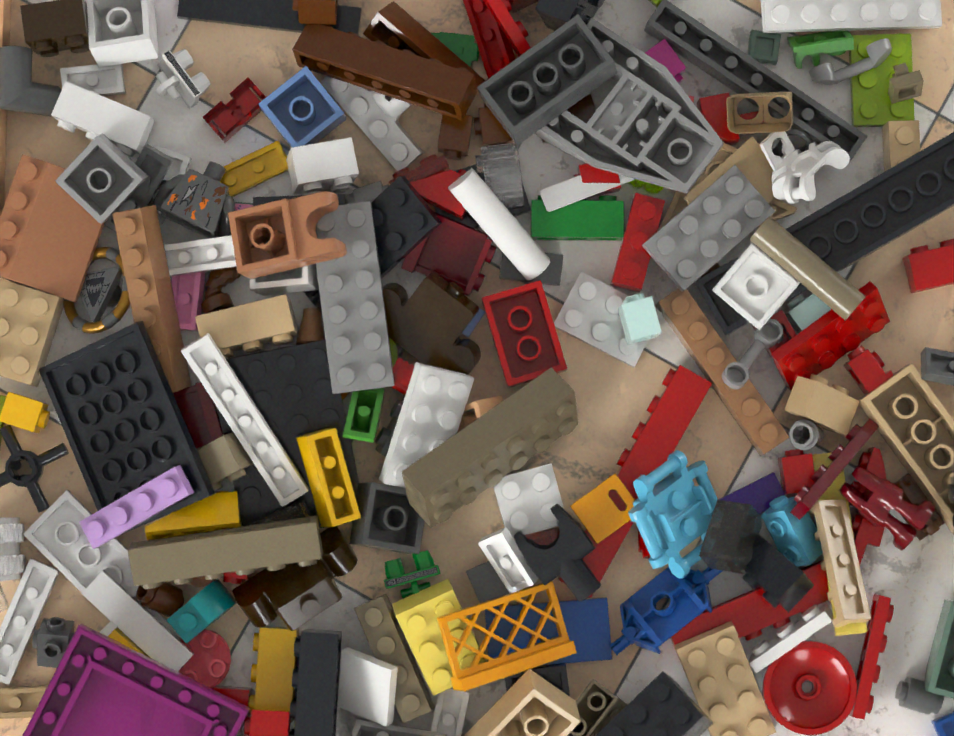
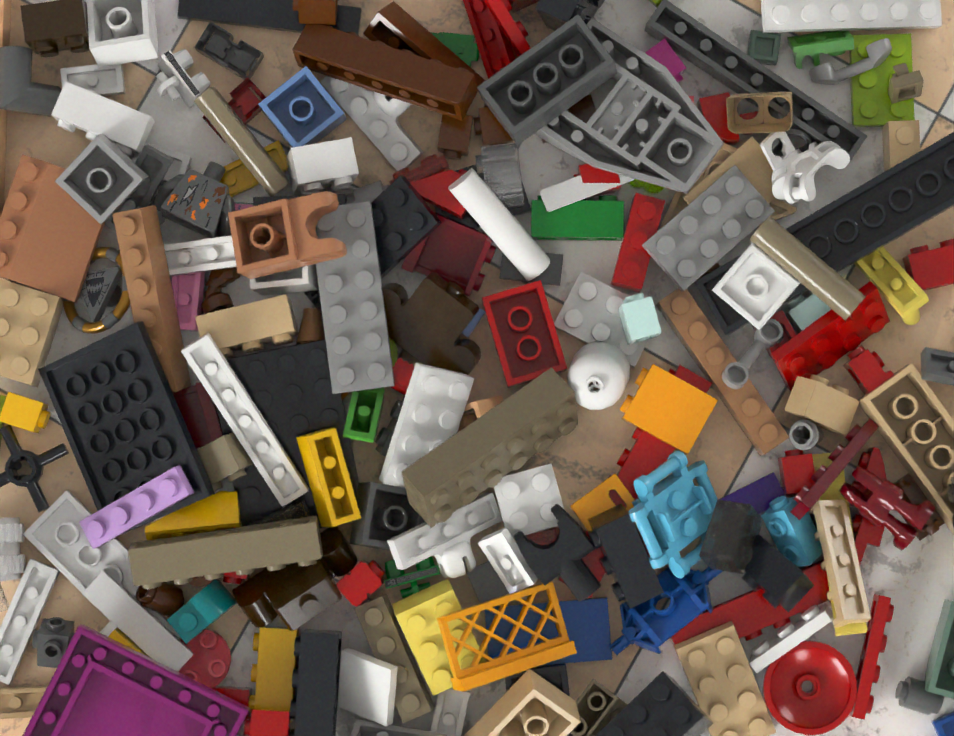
none -> dark tan brick [194,87,290,197]
none -> dark grey piece [195,21,264,80]
none -> red brick [336,560,386,607]
none -> white plate [387,492,502,578]
none -> white cylinder [567,341,630,410]
none -> black brick [588,504,664,609]
none -> light orange panel [620,364,718,455]
none -> light yellow piece [854,247,929,325]

